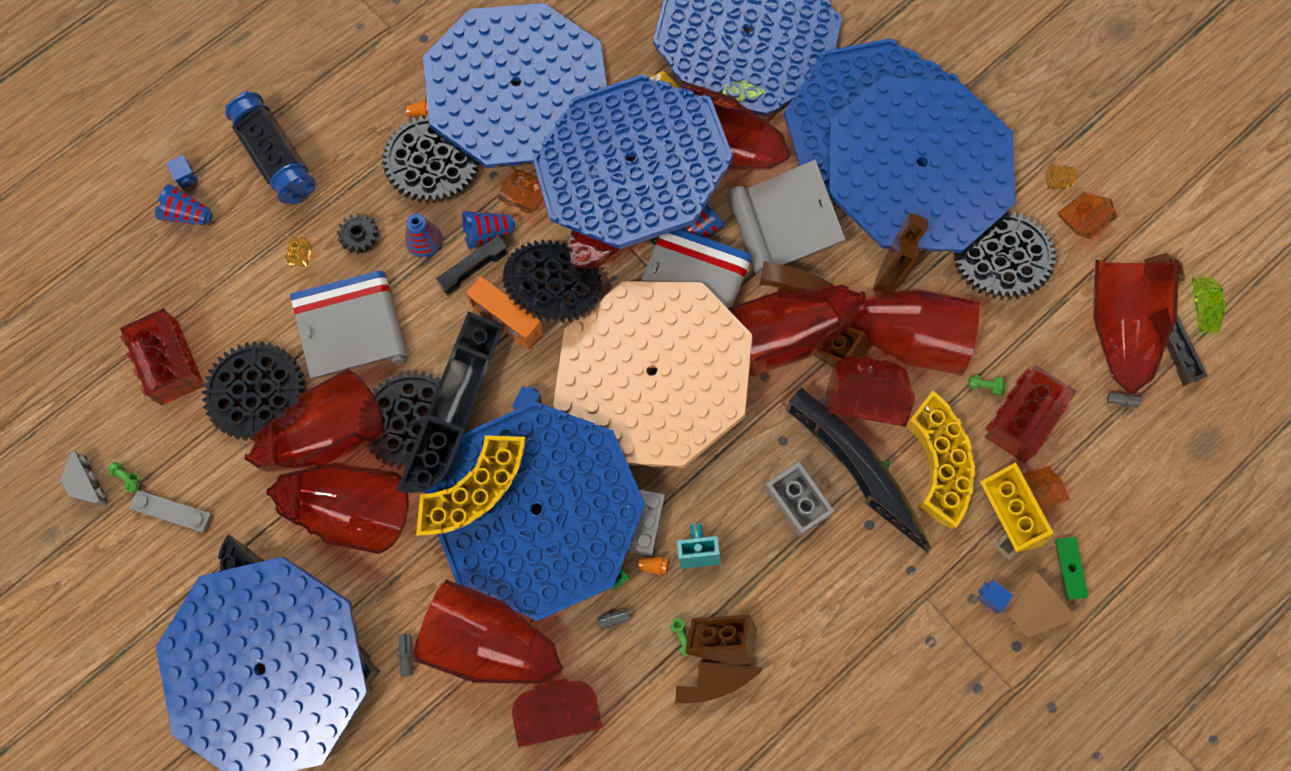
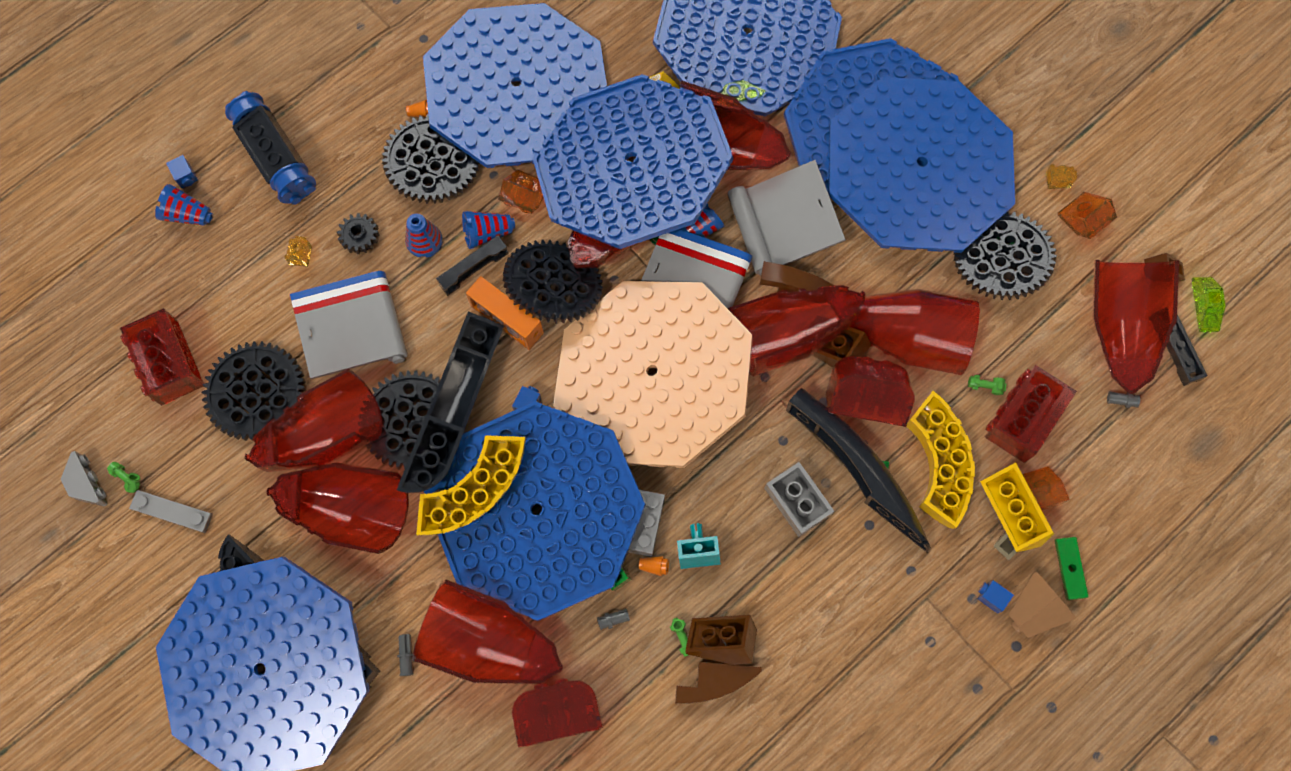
reddish brown slope [873,213,928,296] -> none

